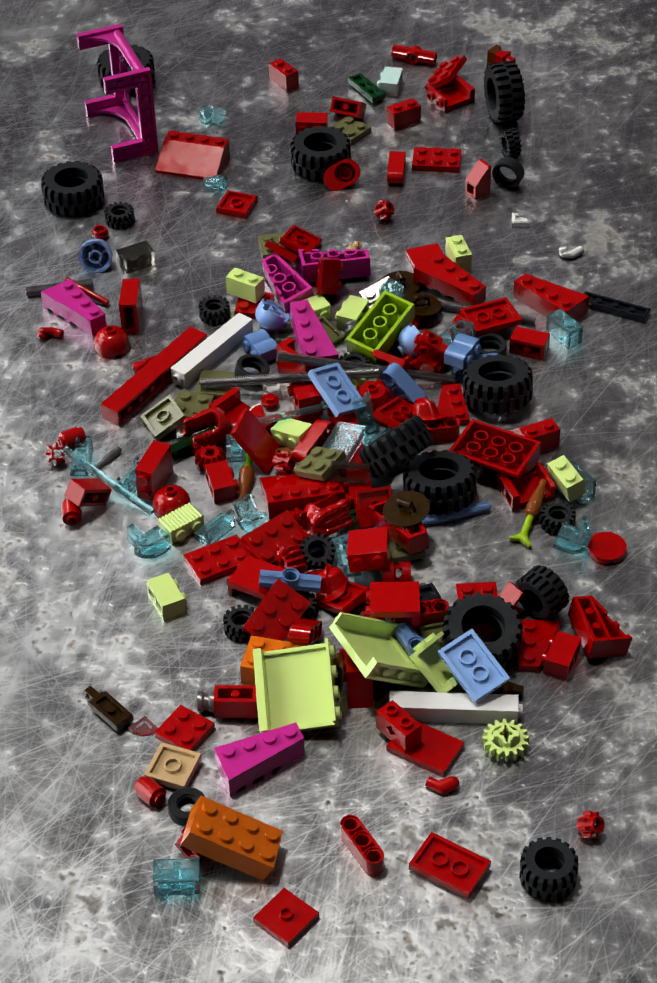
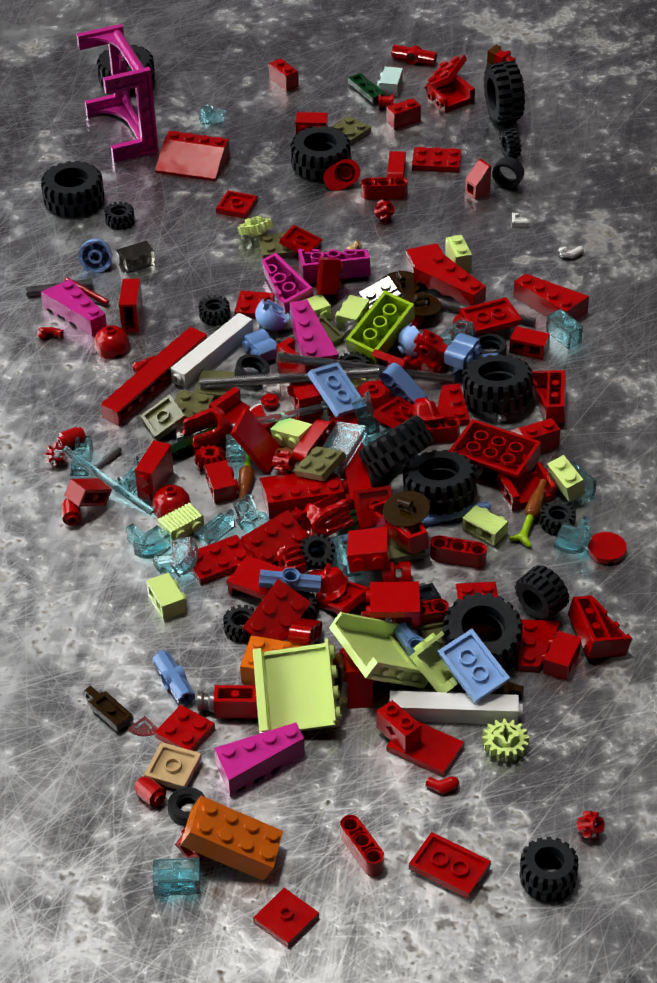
red plate [92,225,109,239] -> none
clear light blue cone [203,174,228,190] -> none
yellowish green brick [226,268,265,303] -> none
red tile [265,240,299,263] -> none
clear smoke tile [328,461,370,484] -> none
red brick [330,96,367,119] -> none
clear light blue brick [379,278,405,299] -> none
panel [499,581,524,614] -> none
black tile [584,291,651,324] -> none
none -> clear light blue brick [153,537,198,577]
none -> medium blue piece [153,650,195,706]
none -> yellowish green gear [237,216,274,237]
none -> red beam [361,177,408,200]
none -> red bush [378,94,394,109]
none -> red beam [430,535,487,568]
none -> yellowish green brick [462,505,508,546]
none -> red wedge [532,370,566,423]

